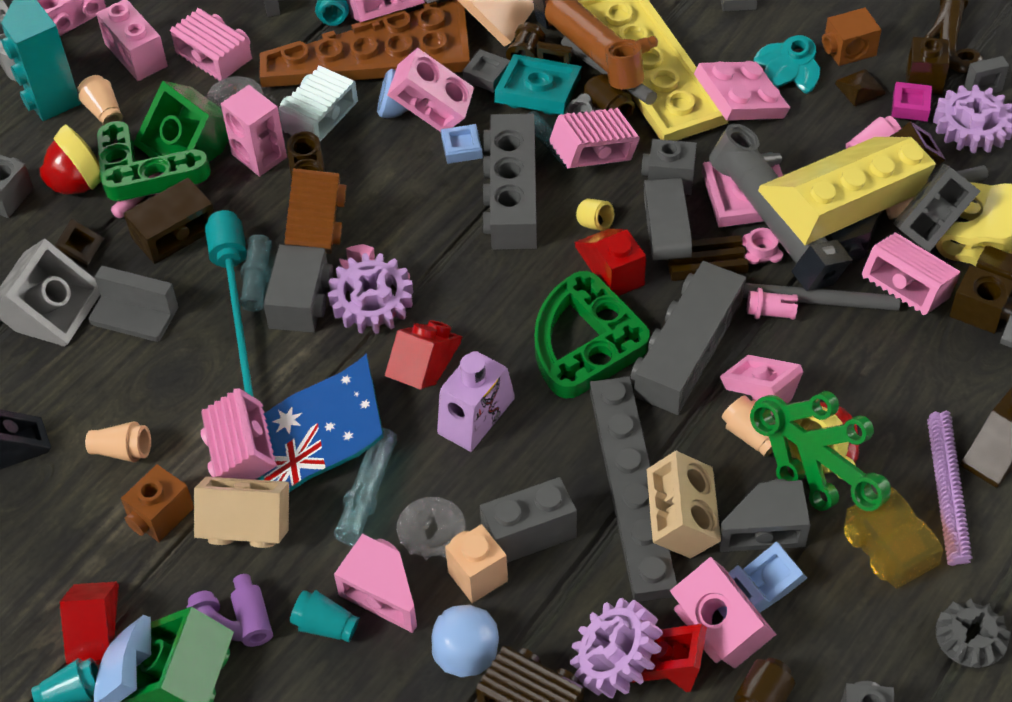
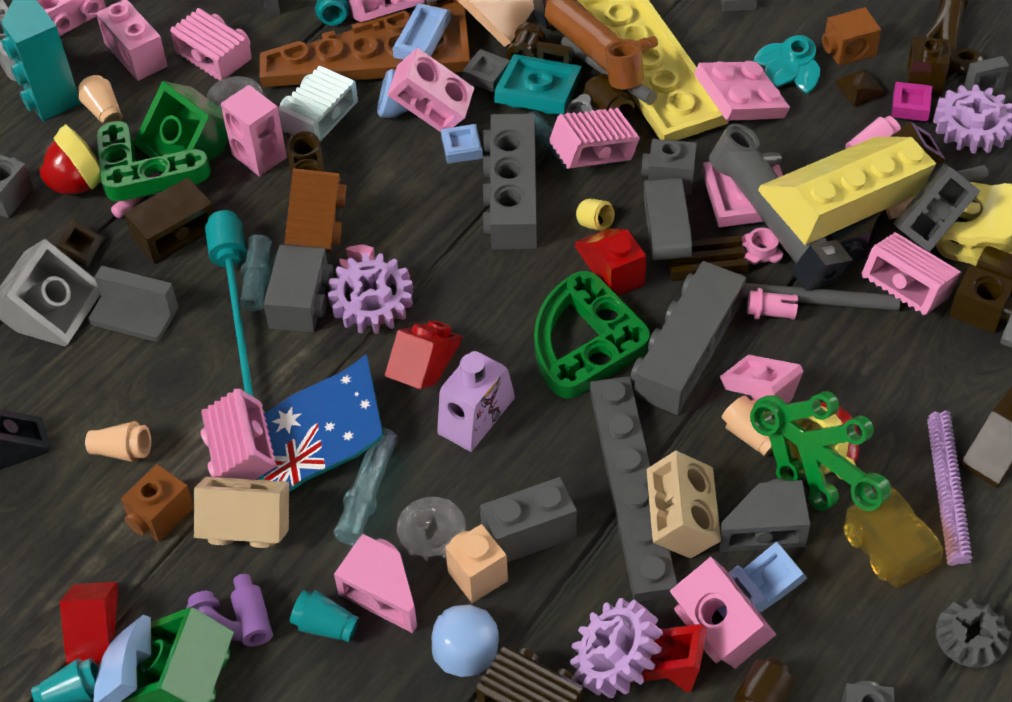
none -> light blue tile [393,3,451,60]

